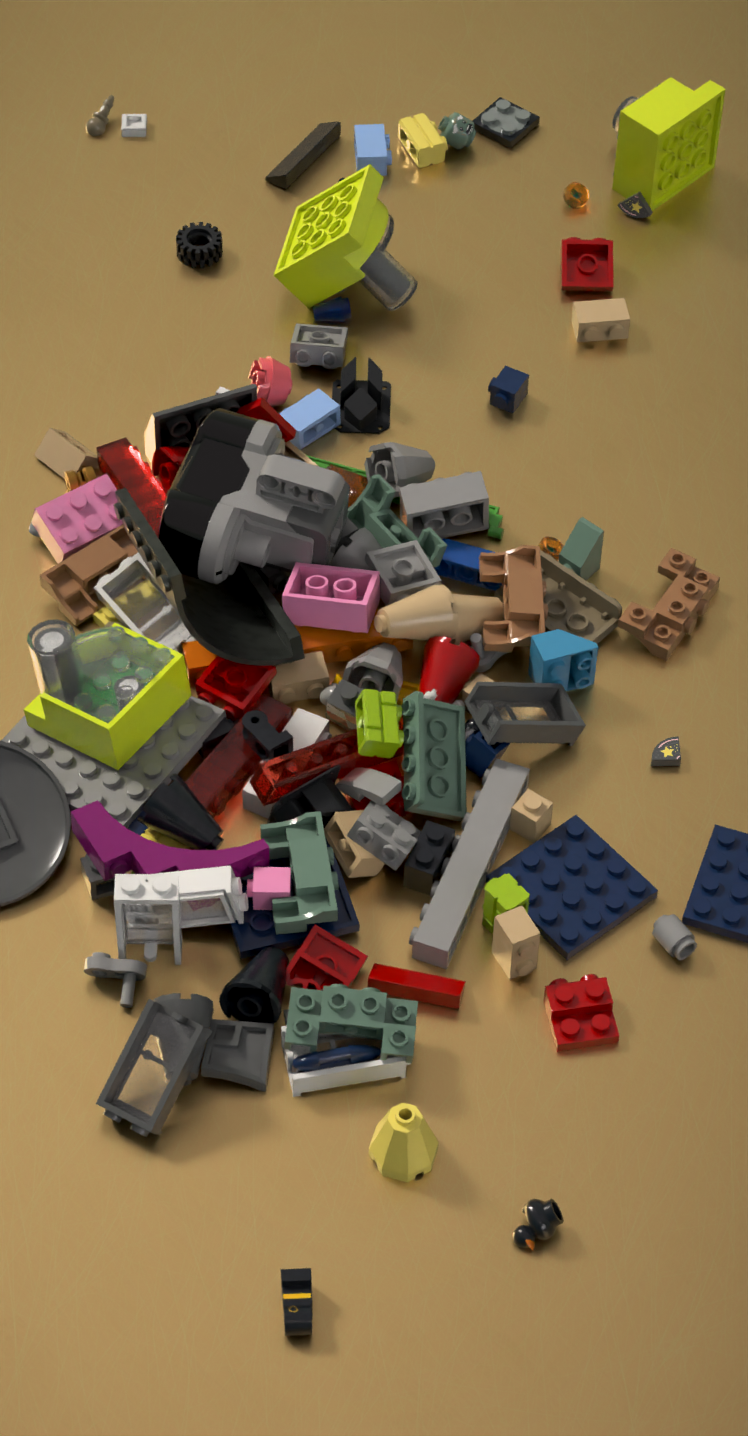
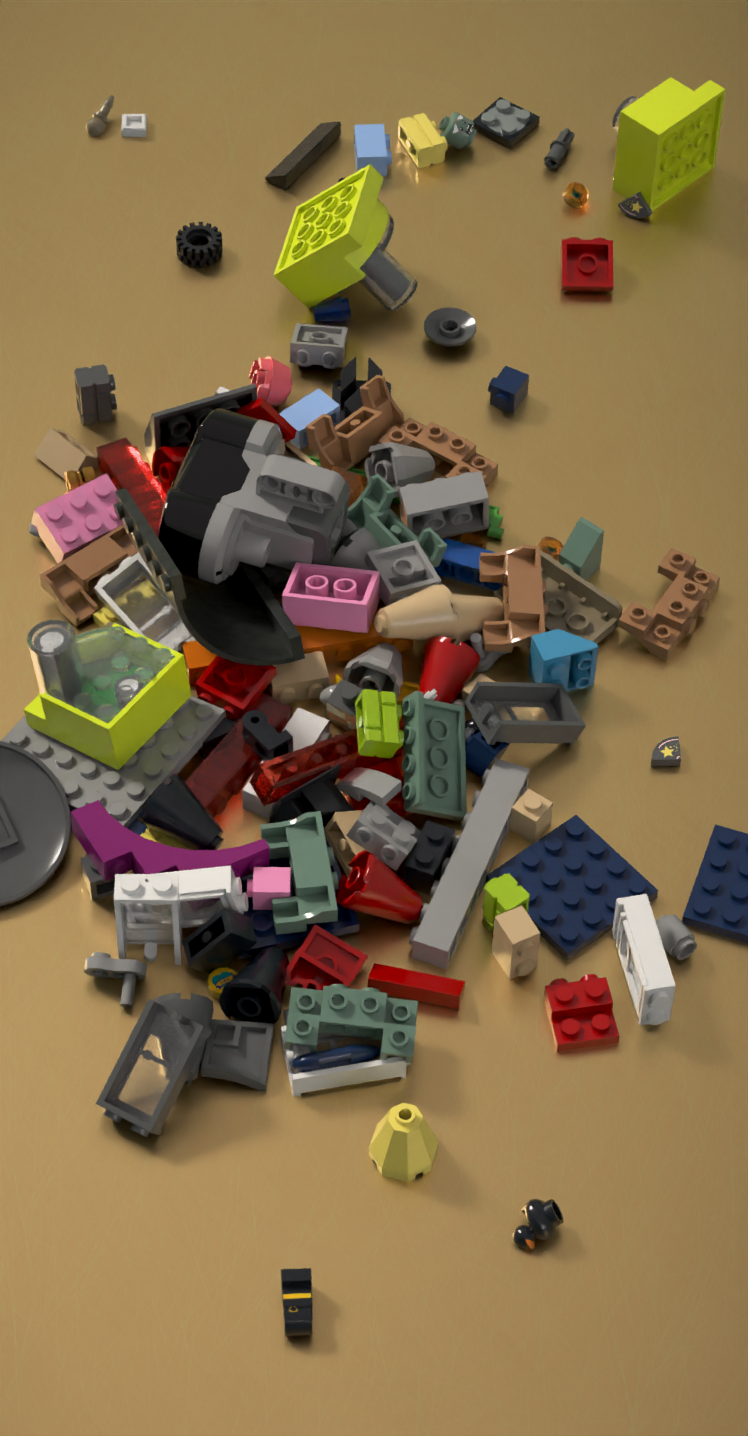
tan brick [571,298,630,342] -> none
none -> dark grey brick [74,364,117,426]
none -> black brick [182,907,258,974]
none -> yellow tile [208,968,237,999]
none -> medium nougat bracket [305,375,405,475]
none -> red cone [335,850,423,924]
none -> medium nougat bracket [378,417,498,485]
none -> dark grey dish [424,307,476,346]
none -> clear orange tile [459,533,487,549]
none -> dark grey axle [544,128,575,169]
none -> white door [612,894,676,1025]

